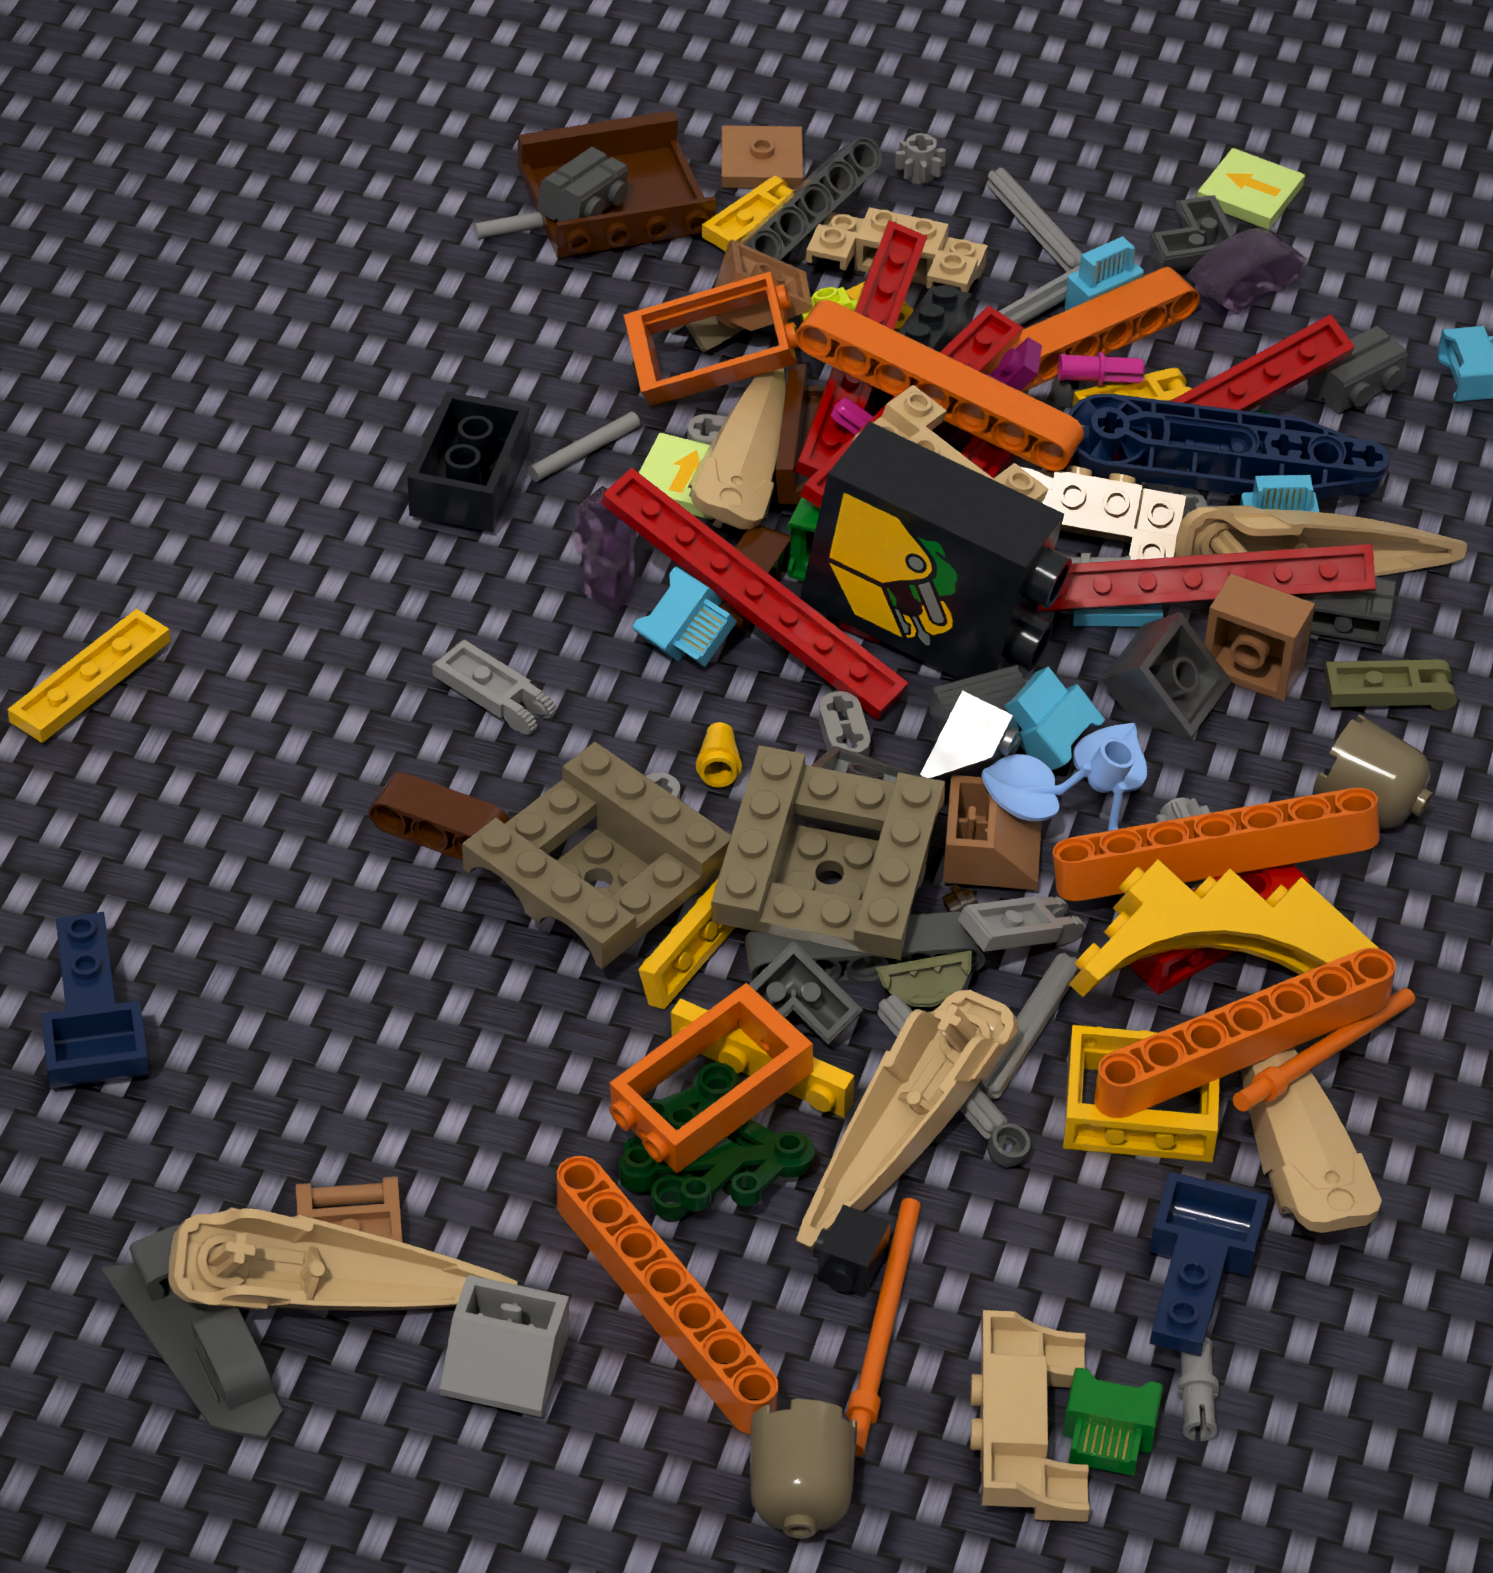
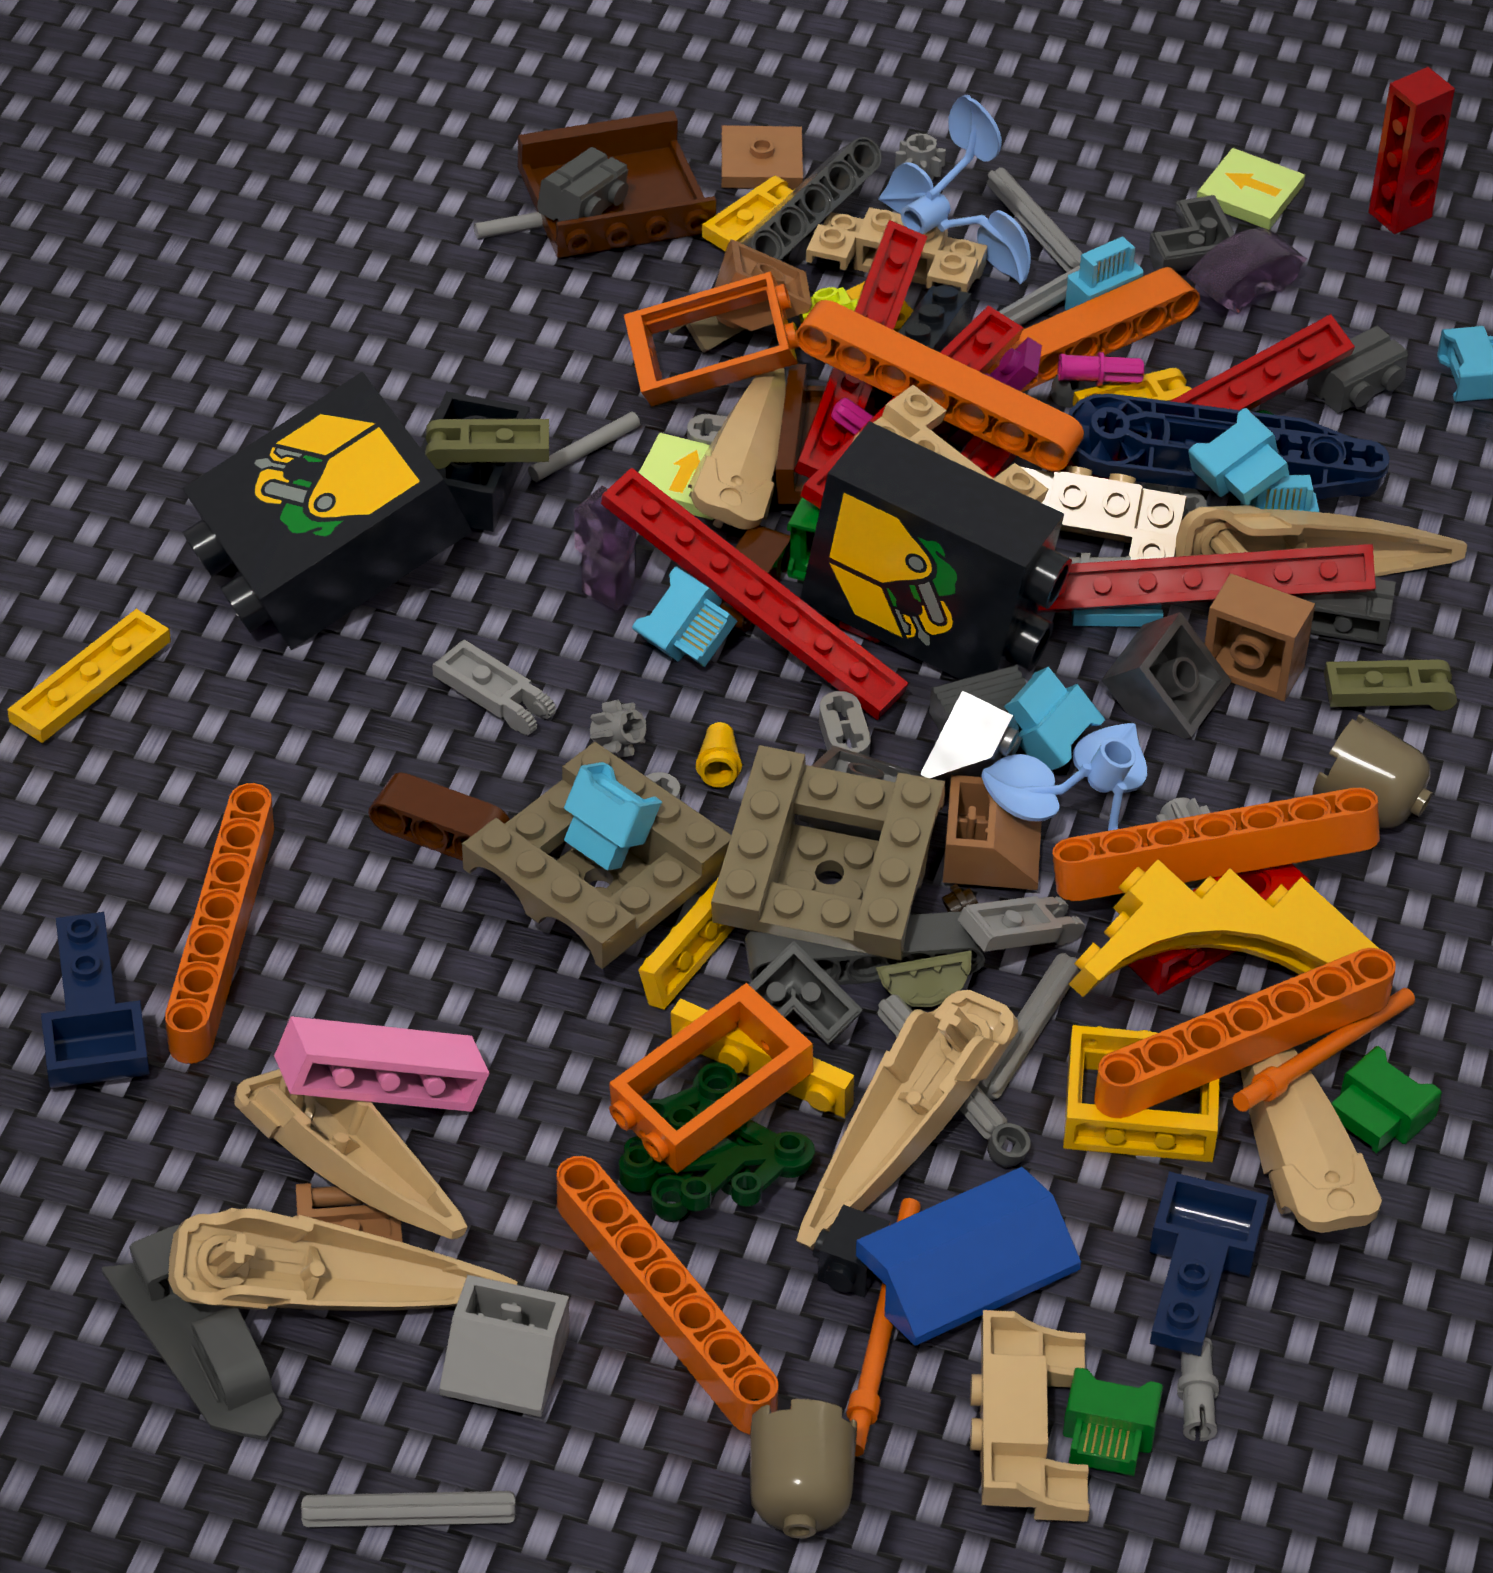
none -> orange beam [165,783,274,1064]
none -> black brick [182,371,472,650]
none -> tan piece [234,1069,467,1239]
none -> bright pink brick [274,1016,489,1112]
none -> light grey axle [301,1491,515,1527]
none -> olive plate [425,419,549,469]
none -> medium azure piece [564,762,662,871]
none -> light grey gear [590,700,646,758]
none -> blue slope [856,1167,1081,1346]
none -> light blue plant [879,95,1031,284]
none -> medium azure piece [1188,408,1289,505]
none -> green piece [1331,1046,1442,1153]
none -> red brick [1368,67,1455,235]

